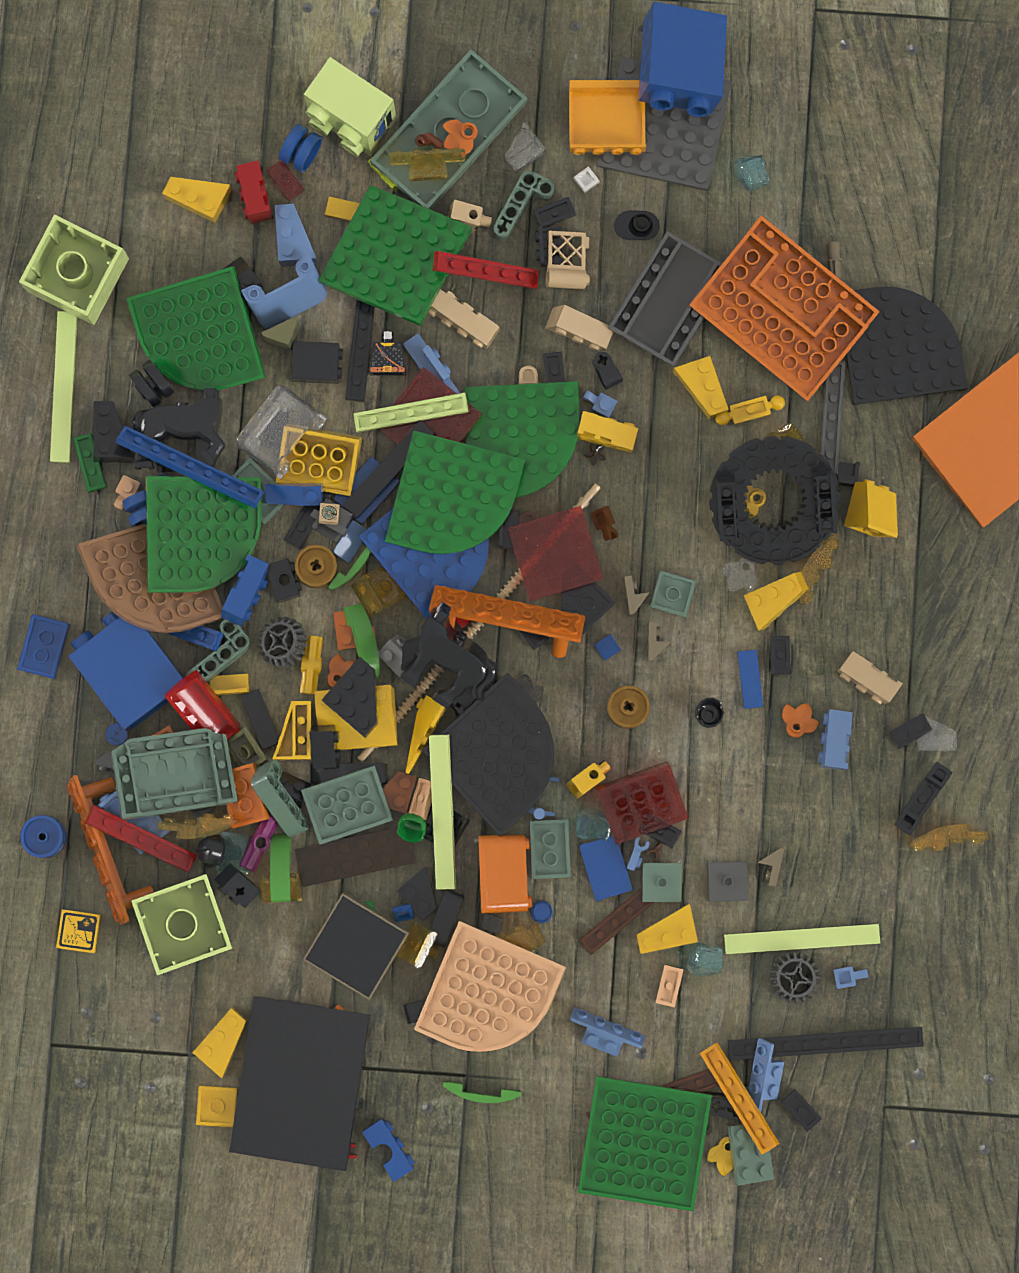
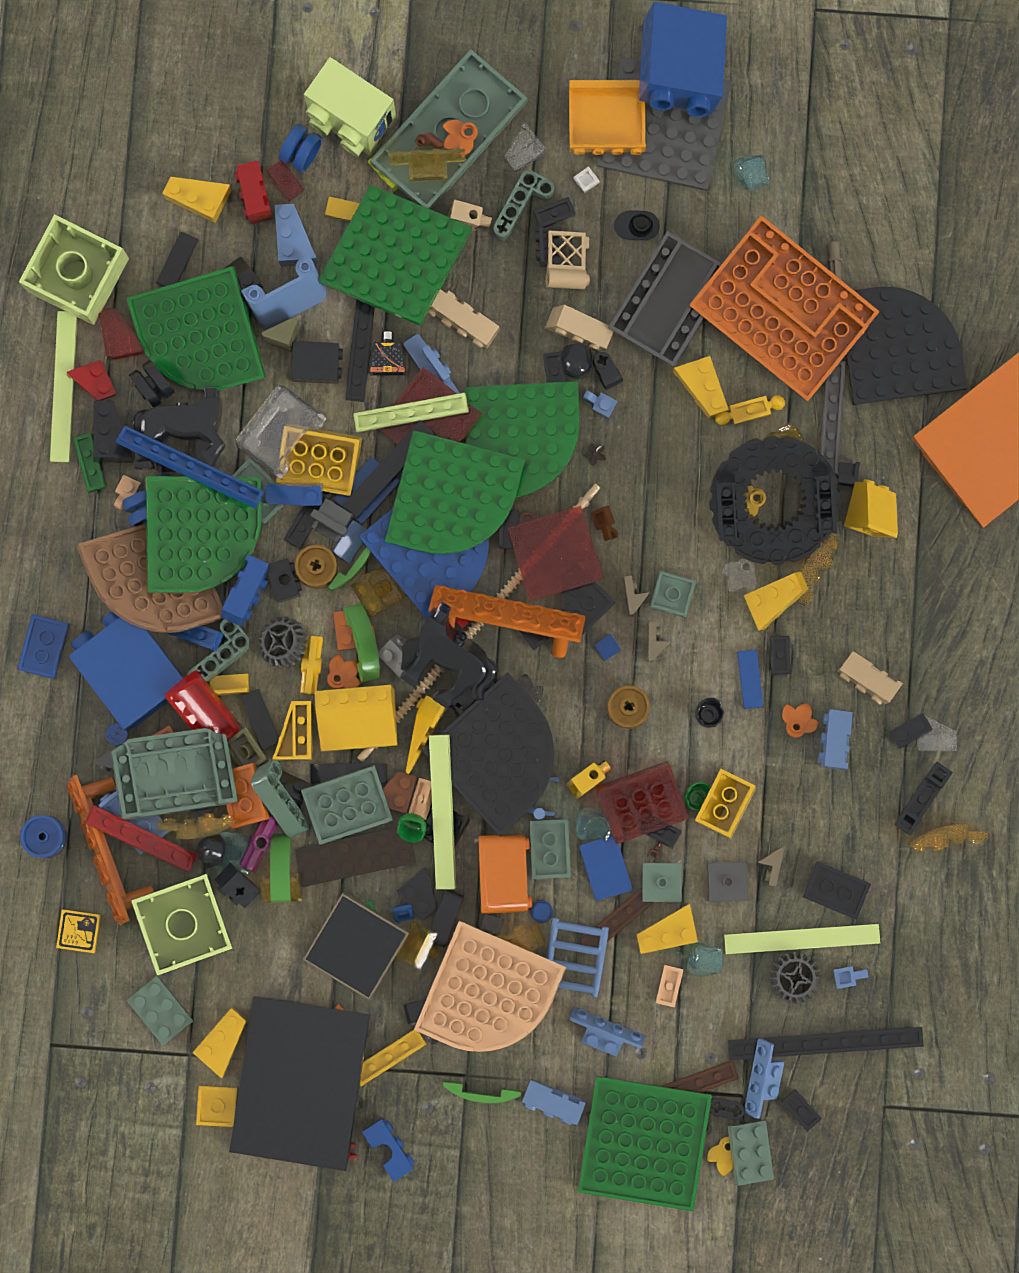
black brick [309,725,341,769] -> none
tile [319,503,340,525] -> none
black plate [322,657,378,738] -> none
red tile [433,251,539,289] -> none
tan tile [519,366,538,384] -> none
yellow wedge [577,411,638,453] -> none
medium blue plate [626,837,649,871] -> none
light orange plate [700,1043,780,1155] -> none
none -> red wing [67,360,116,401]
none -> clear red slope [99,308,145,361]
none -> sand green plate [127,976,194,1046]
none -> black tile [156,232,198,287]
none -> yellow tile [360,1030,426,1086]
none -> medium blue wedge [522,1079,586,1125]
none -> medium blue bar [546,917,609,997]
none -> black piece [561,344,592,380]
none -> green hair [684,782,711,812]
none -> yellow slope [695,769,756,839]
none -> black plate [802,861,871,920]

